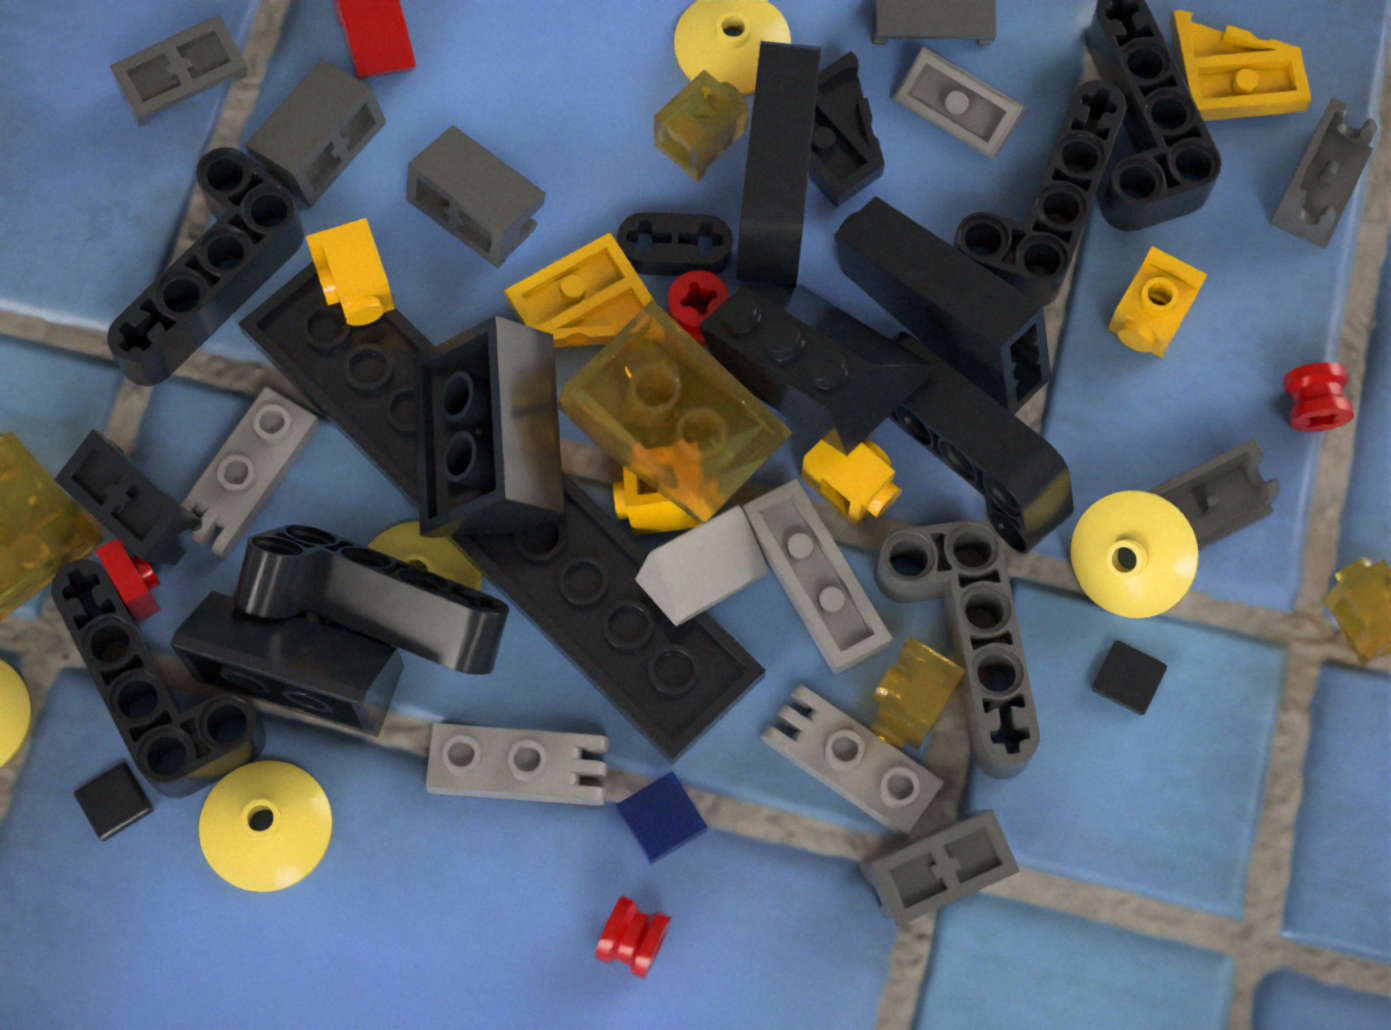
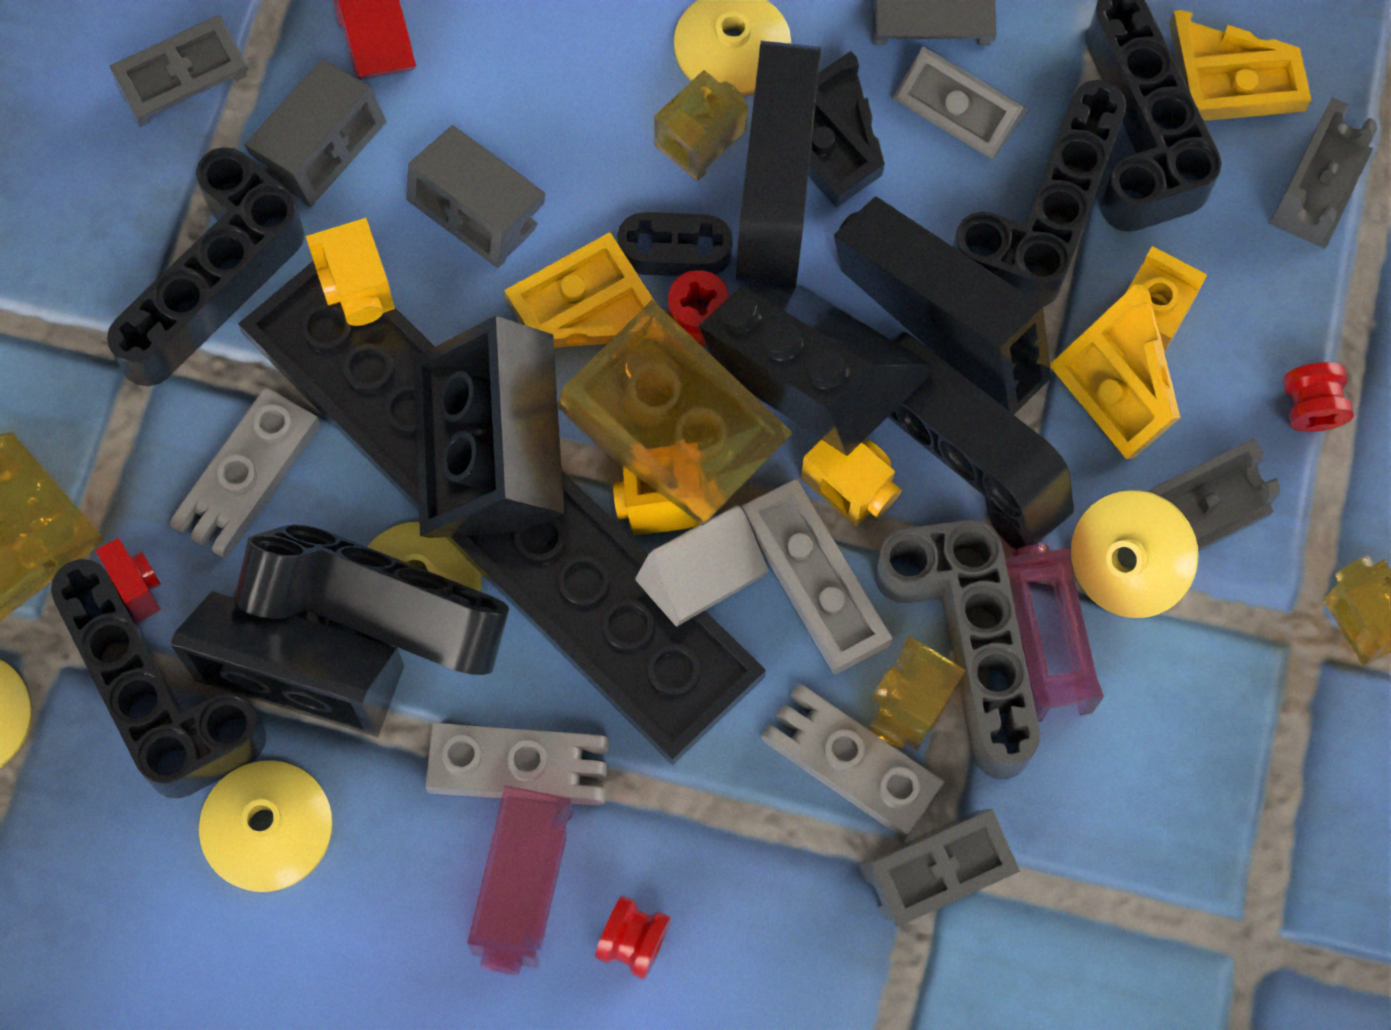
black hinge [54,429,202,566] -> none
black piece [74,762,154,842] -> none
clear blue tile [616,771,707,865] -> none
black piece [1091,640,1167,716] -> none
none -> clear pink window [467,785,573,975]
none -> clear pink window [1005,544,1104,722]
none -> yellow wing [1050,284,1181,459]

